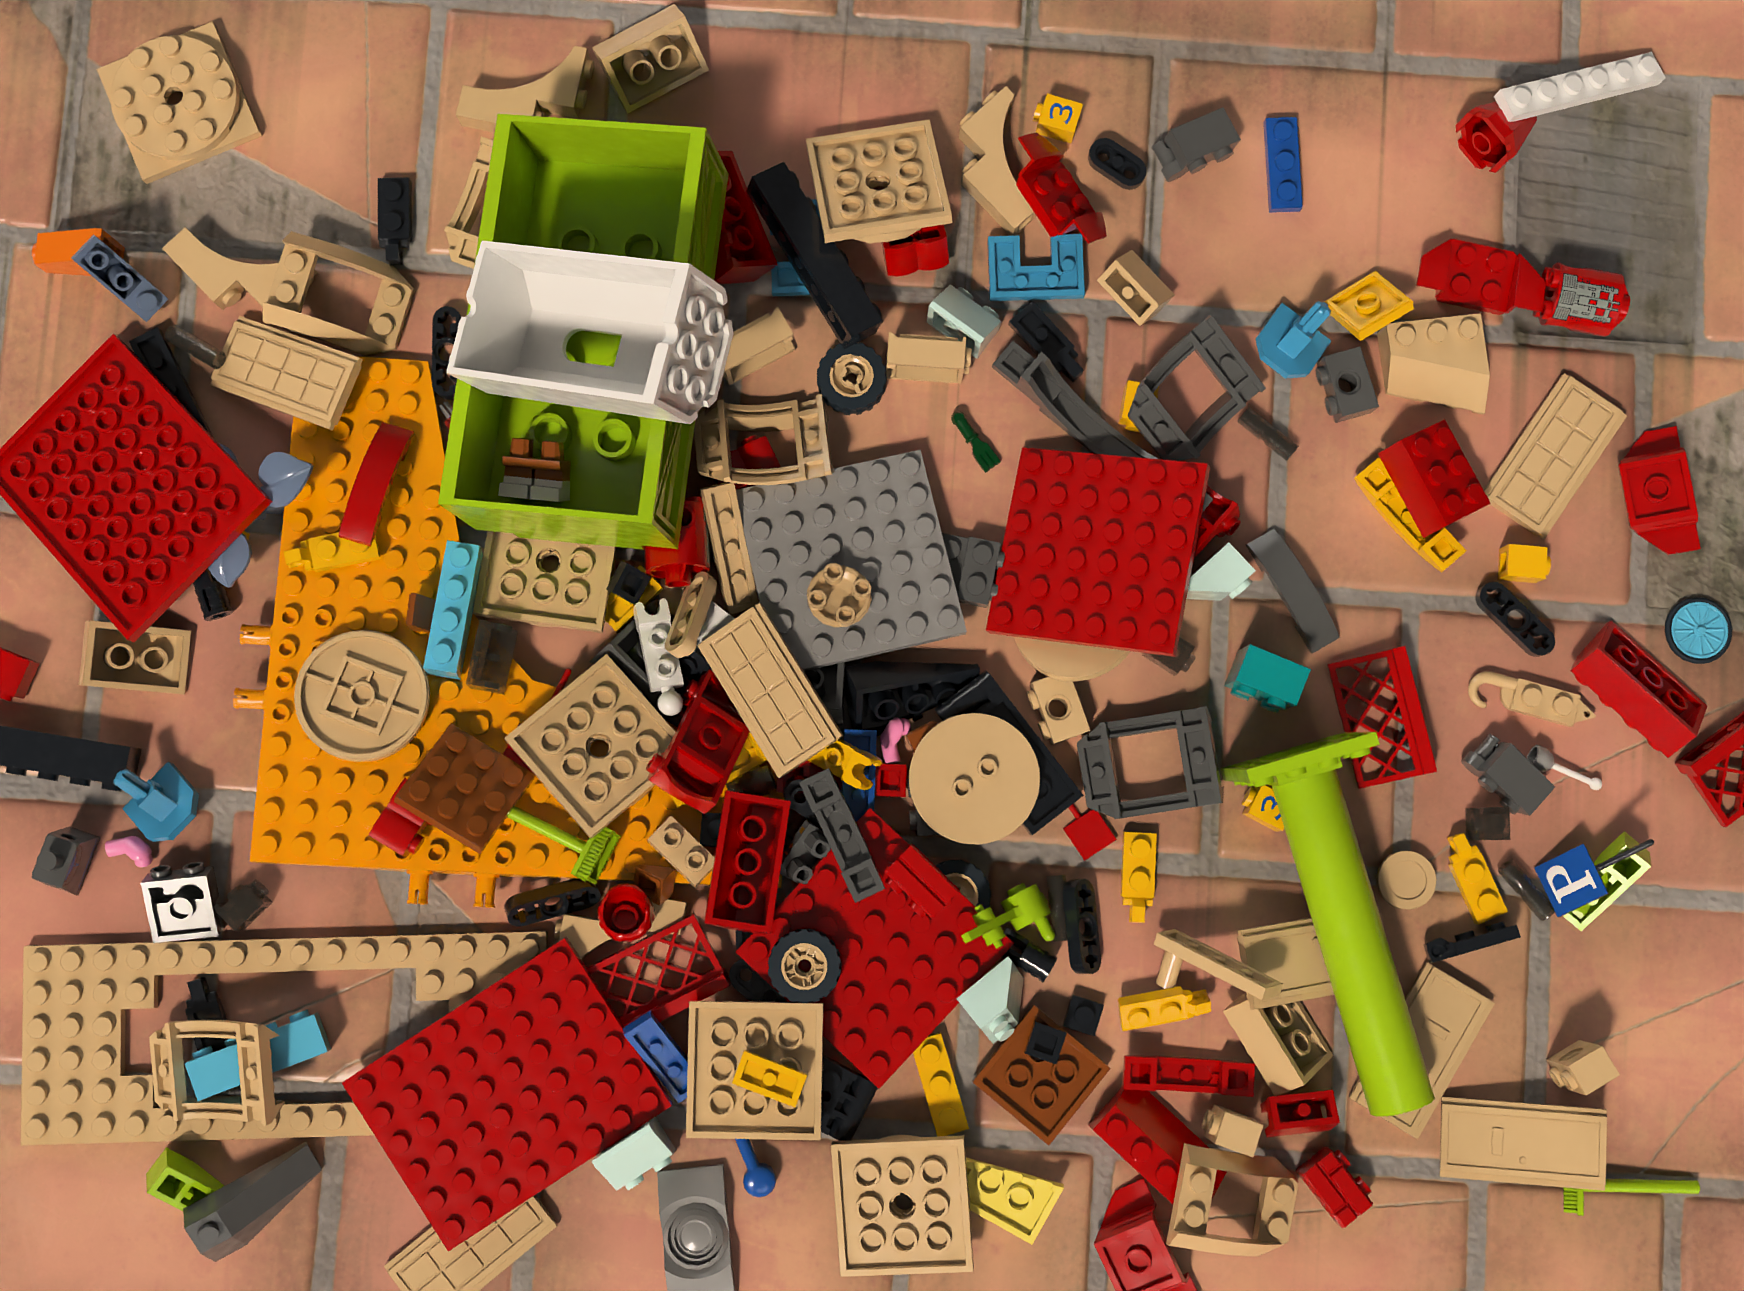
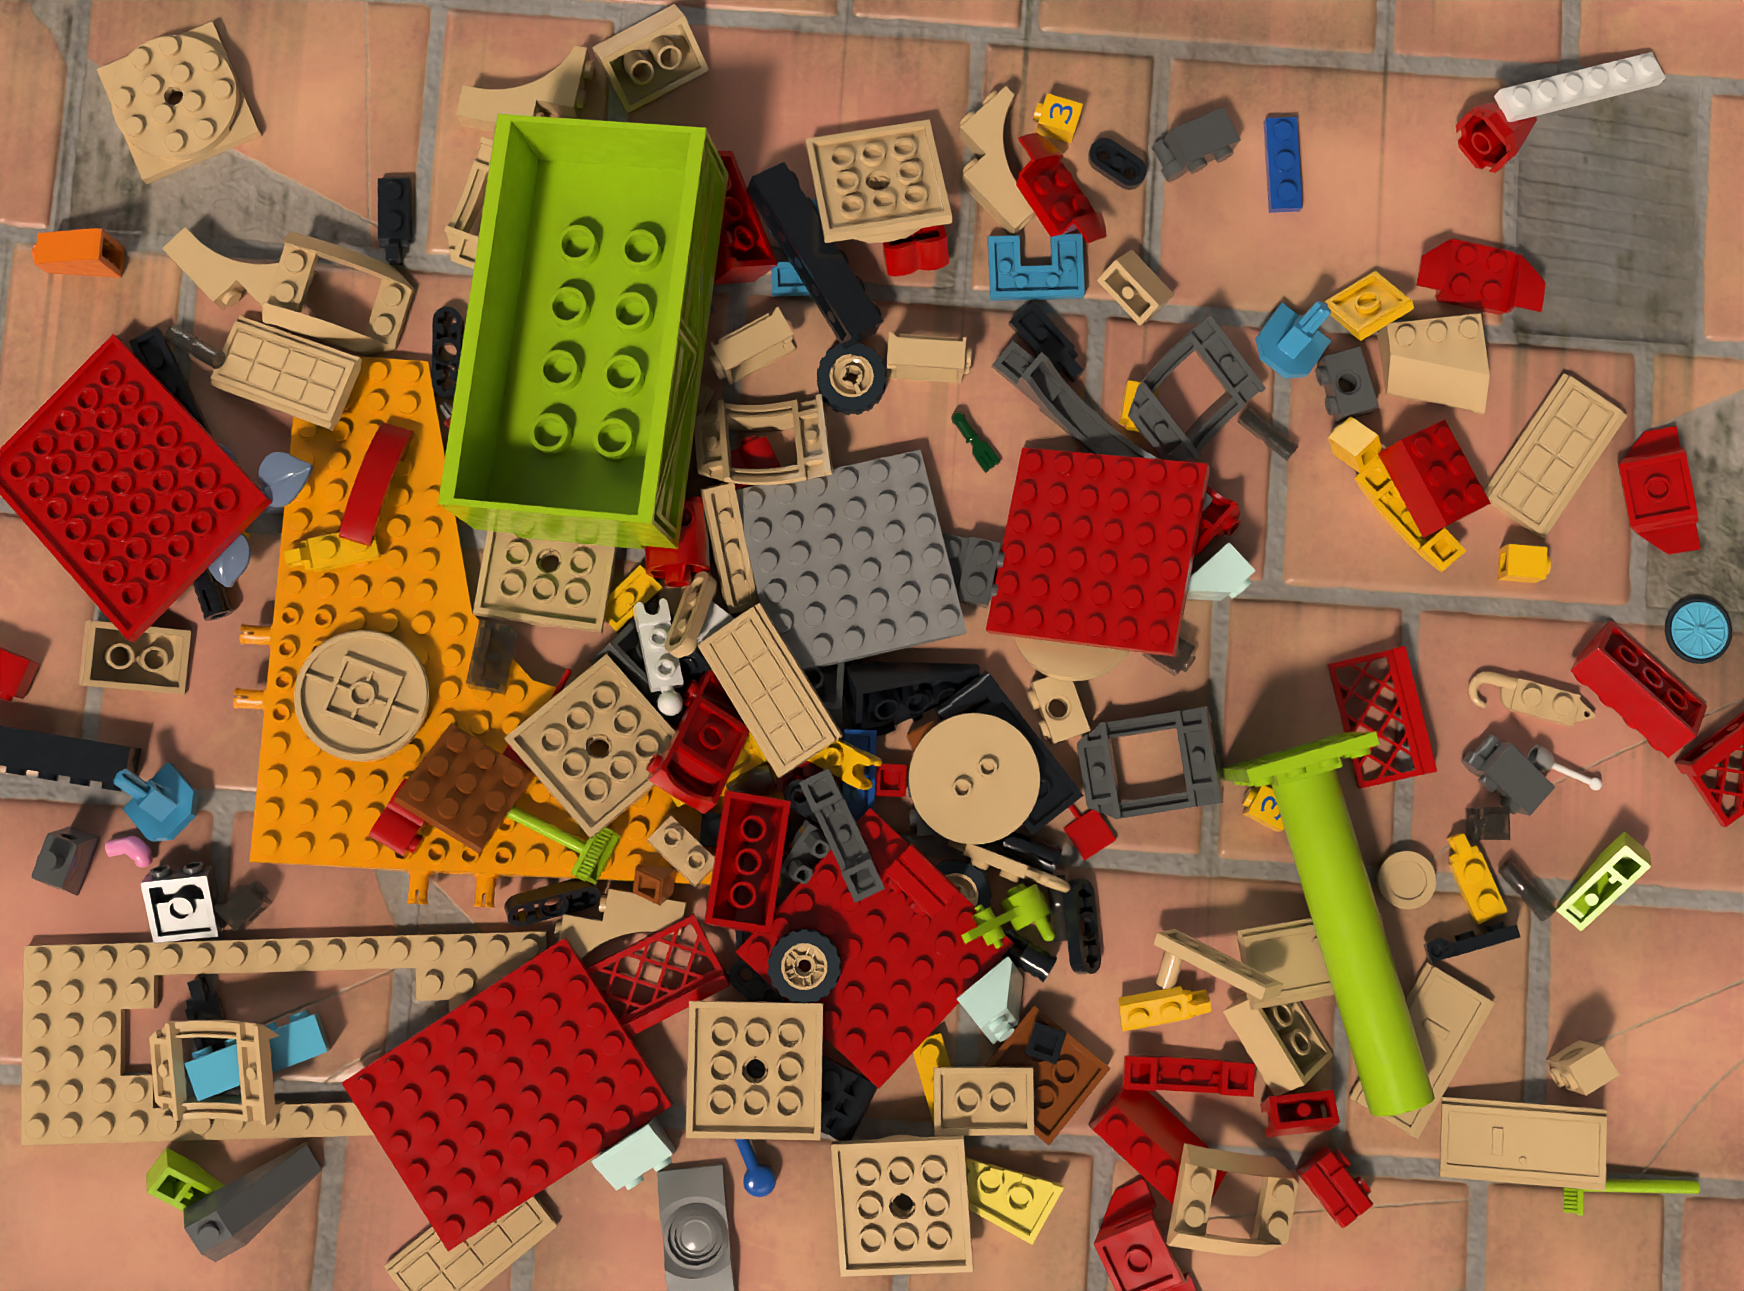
sand blue slope [71,234,168,322] -> none
dark orange slope [406,593,436,633] -> none
medium azure brick [423,540,483,680] -> none
white panel [446,241,734,424] -> none
dark orange hips [498,438,571,502] -> none
red hair [597,883,655,942] -> none
black plate [606,561,651,605] -> none
blue plate [623,1010,688,1103] -> none
yellow plate [732,1050,808,1107] -> none
tan dish [807,563,872,627] -> none
bright pink arm [880,717,911,764] -> none
light aqua slope [927,284,1001,359] -> none
black plate [1062,994,1104,1036] -> none
yellow hinge [1120,832,1157,923] -> none
tan brick [1202,1104,1264,1157] -> none
teal brick [1224,644,1311,713] -> none
dark grey slope [1246,529,1340,654] -> none
black beam [1475,582,1555,657] -> none
red cylinder [1533,262,1630,337] -> none
blue piece [1534,839,1654,918] -> none
none -> tan plate [934,1066,1034,1136]
none -> tan plate [947,839,1070,893]
none -> black hinge [1002,832,1062,874]
none -> yellow brick [1328,416,1383,474]

